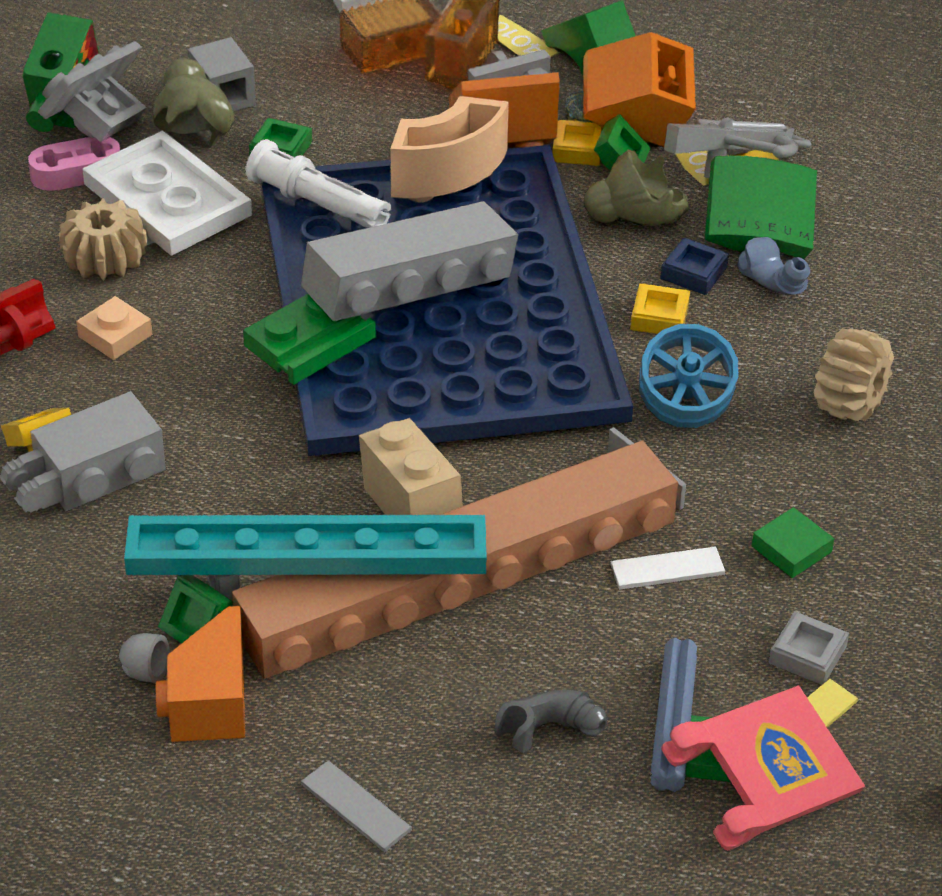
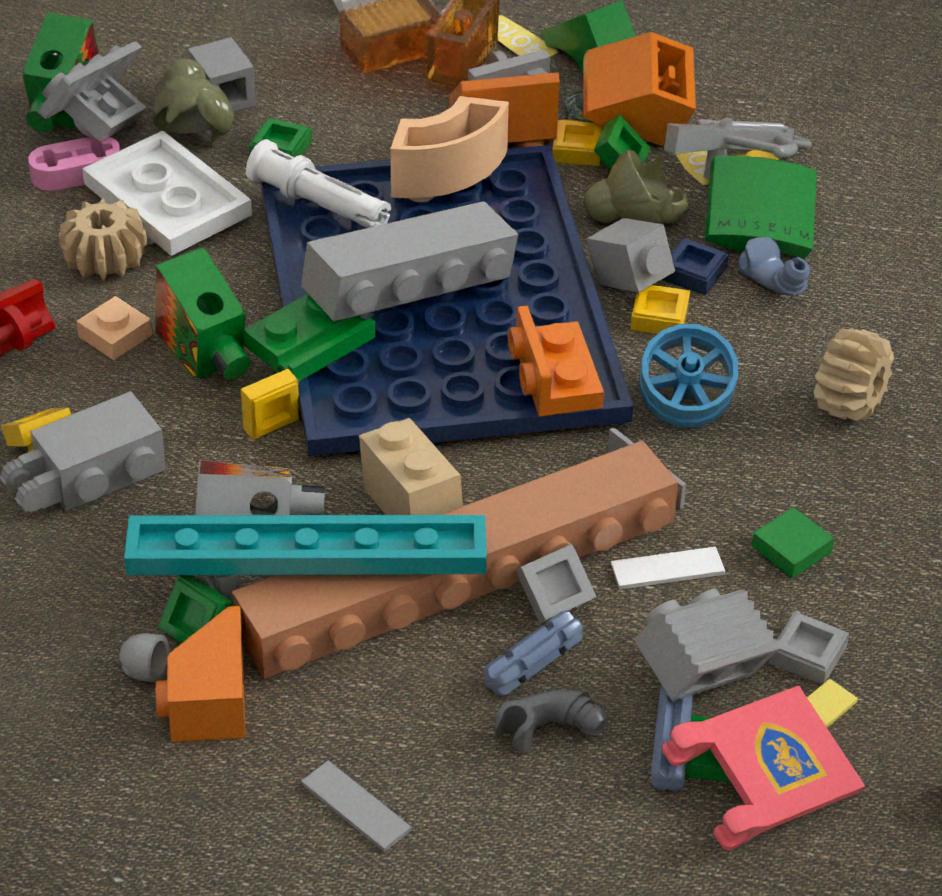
none -> green torso [155,247,251,380]
none -> light grey torso [195,461,325,515]
none -> yellow tile [241,369,300,440]
none -> sand blue axle [483,611,583,696]
none -> orange bracket [508,306,604,417]
none -> light grey plate [515,544,597,623]
none -> light grey brick [586,218,675,293]
none -> light grey brick [634,588,780,702]

